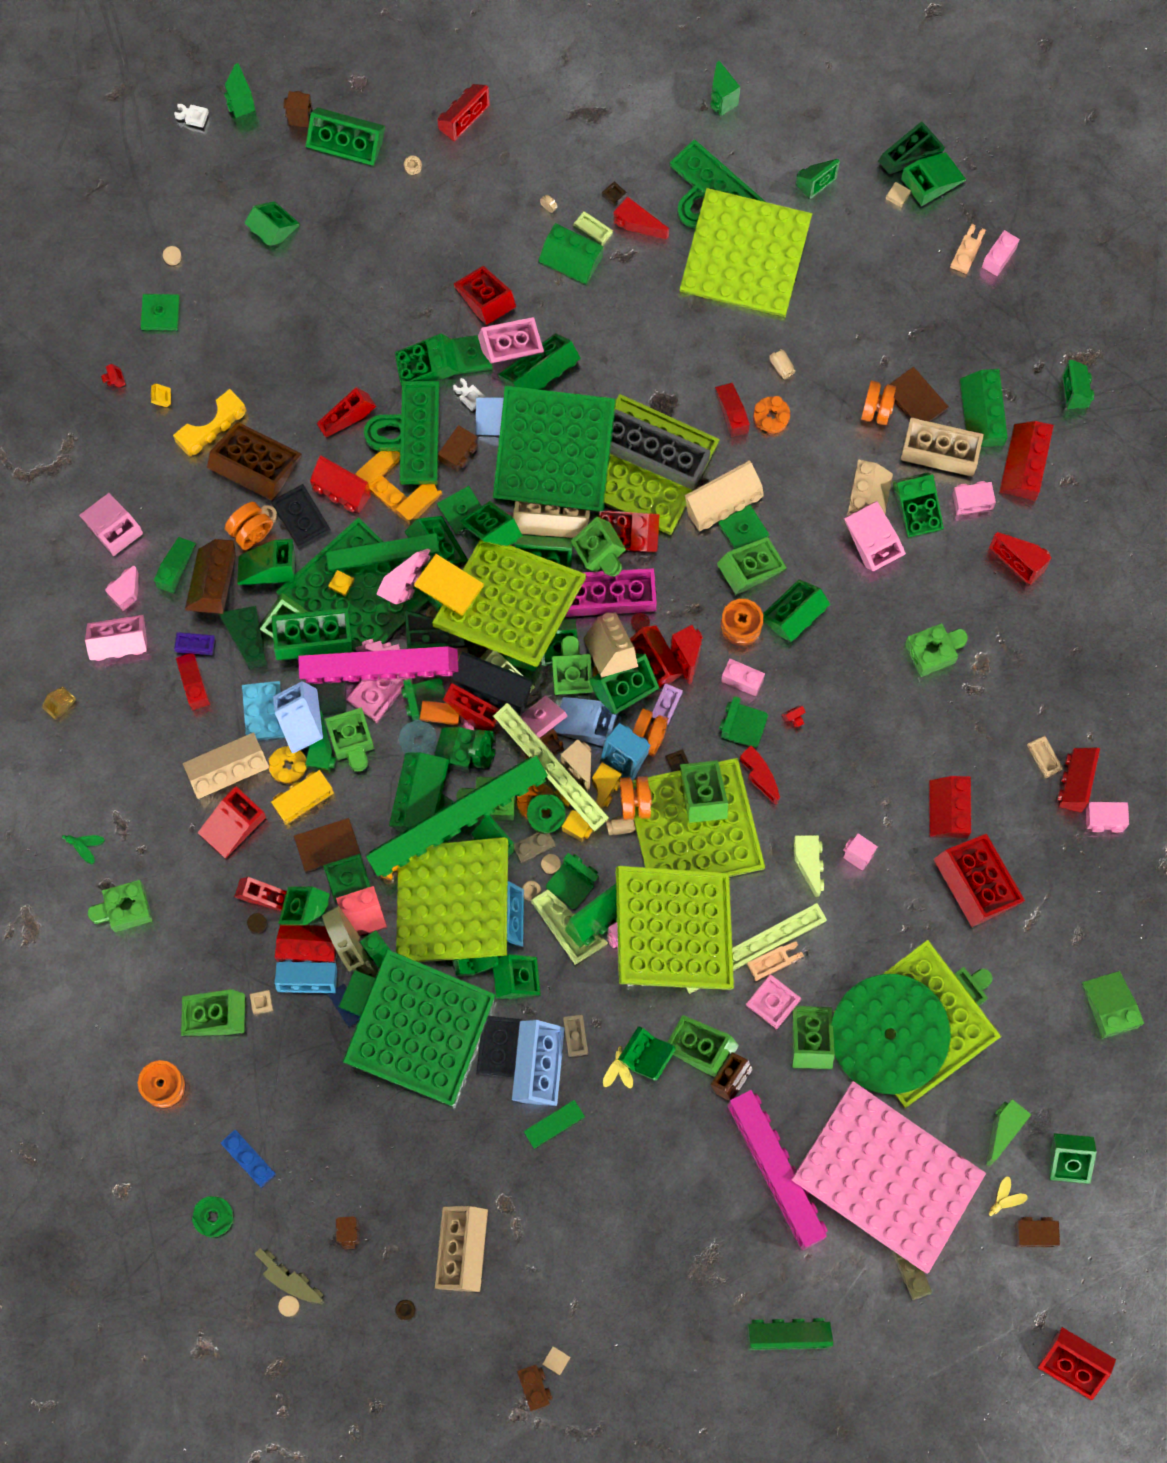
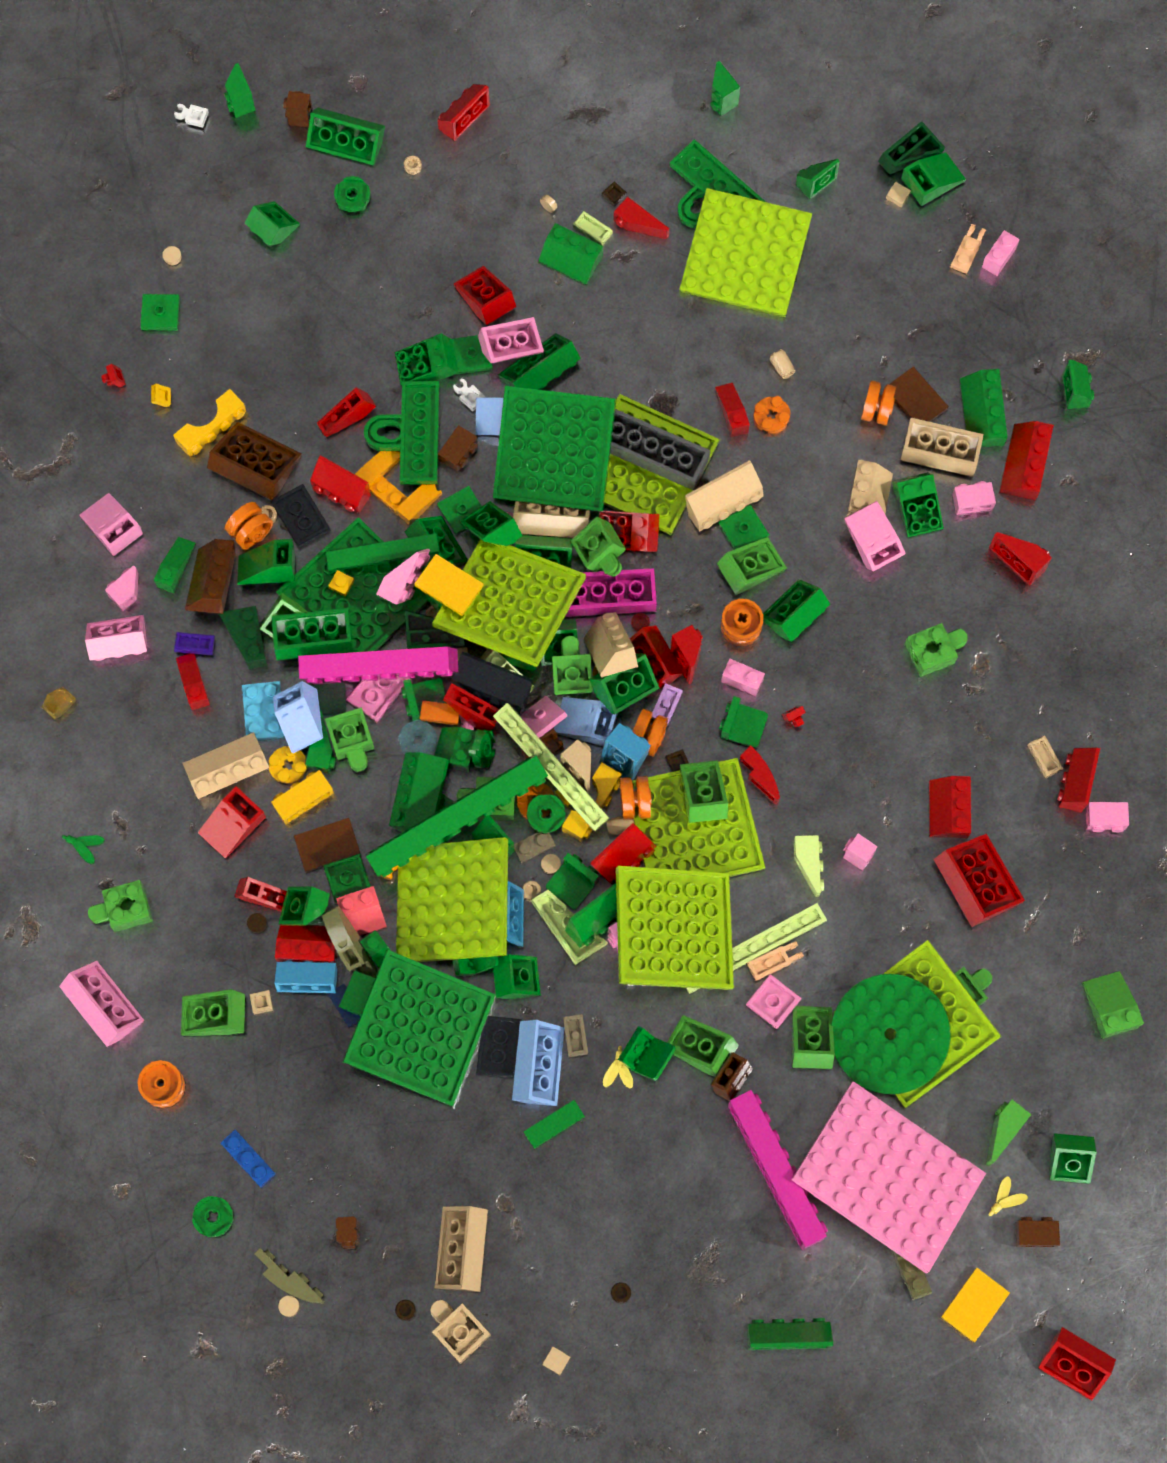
bright pink slope [356,639,400,652] -> none
reddish brown brick [517,1364,552,1412] -> none
none -> bright pink slope [59,961,144,1046]
none -> green plate [334,176,371,212]
none -> tan brick [430,1300,491,1364]
none -> red slope [590,823,657,885]
none -> dark brown tile [611,1282,631,1304]
none -> yellow tile [941,1268,1010,1343]

